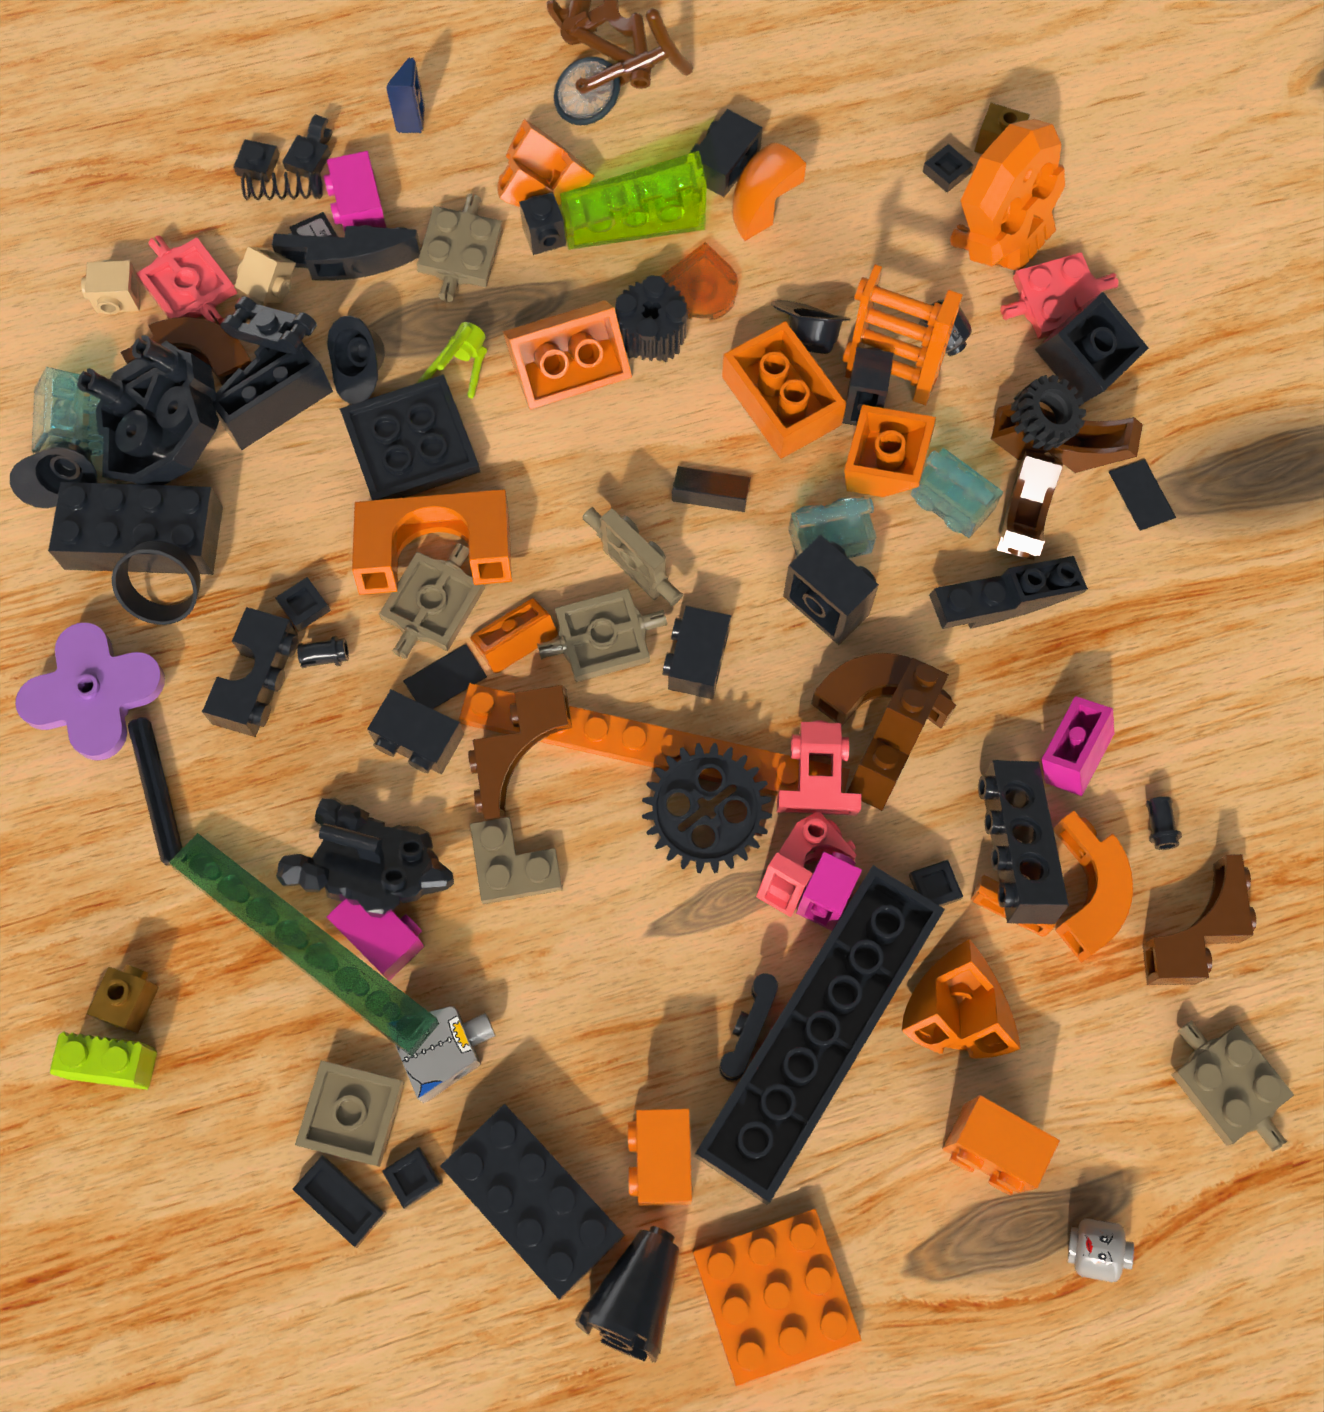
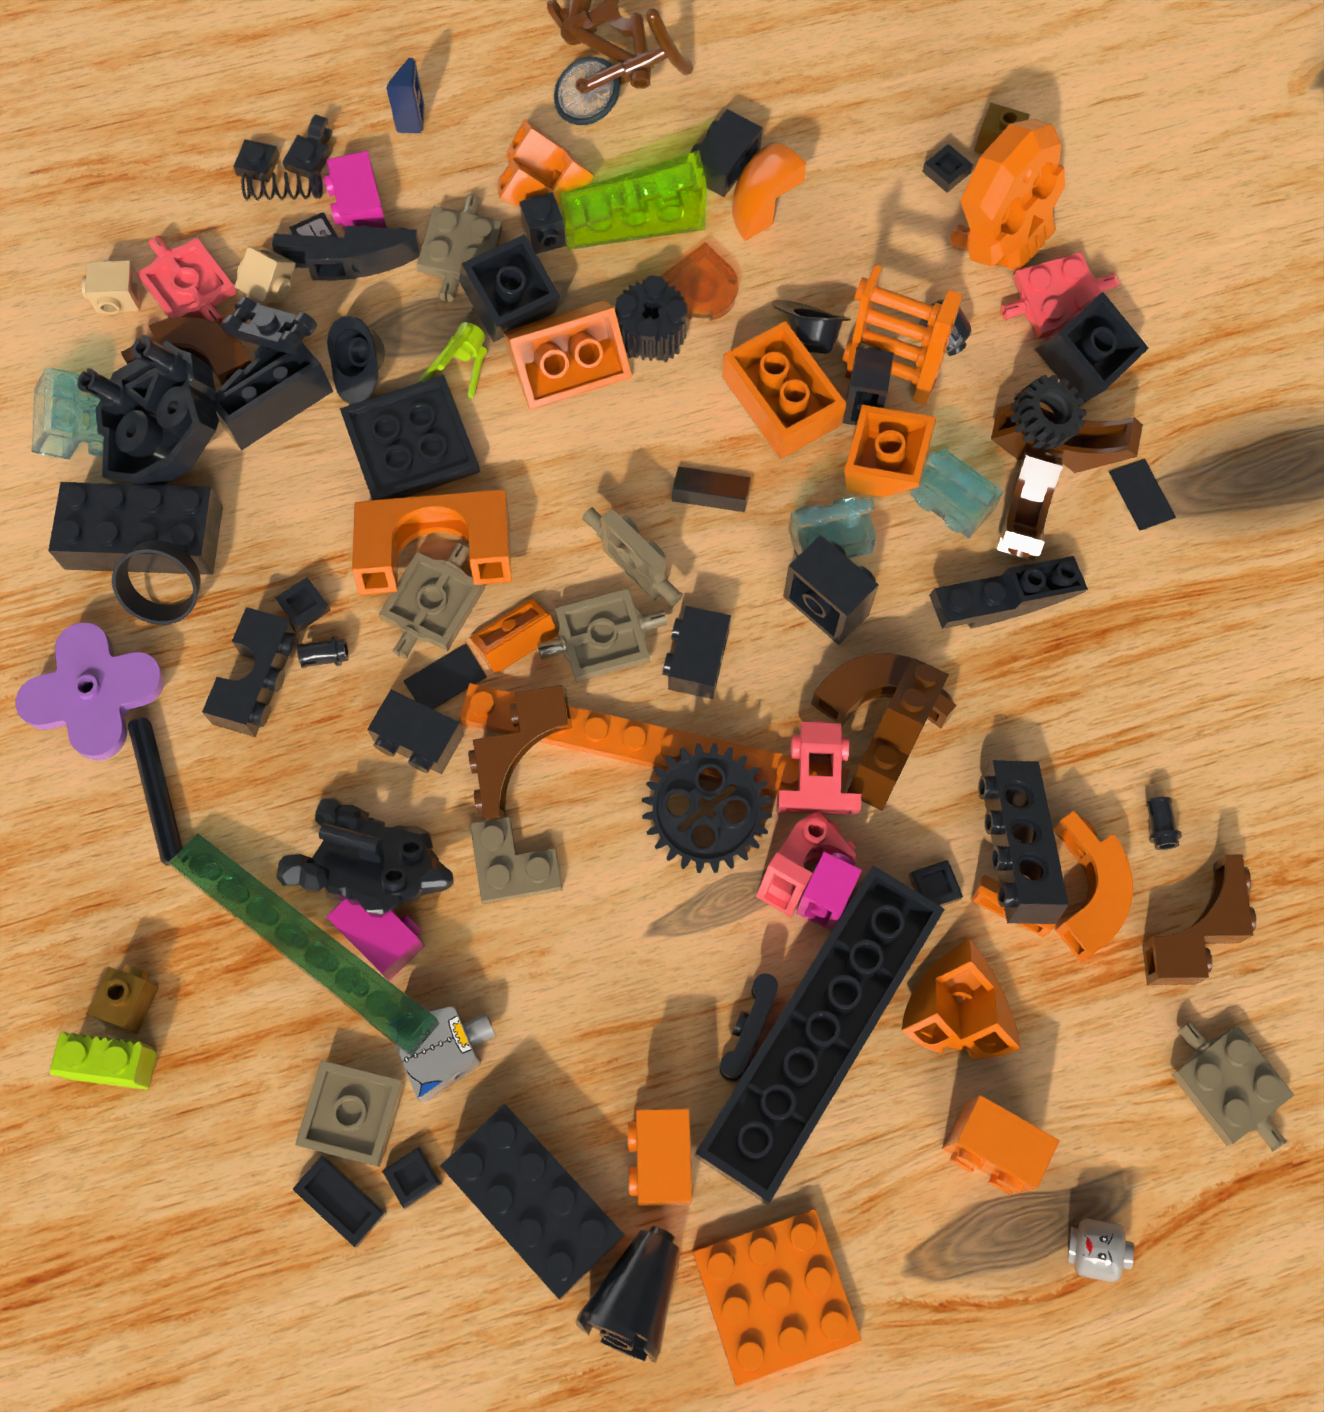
black piece [10,441,98,509] -> none
dark pink brick [1042,696,1115,796] -> none
none -> black brick [459,234,560,342]

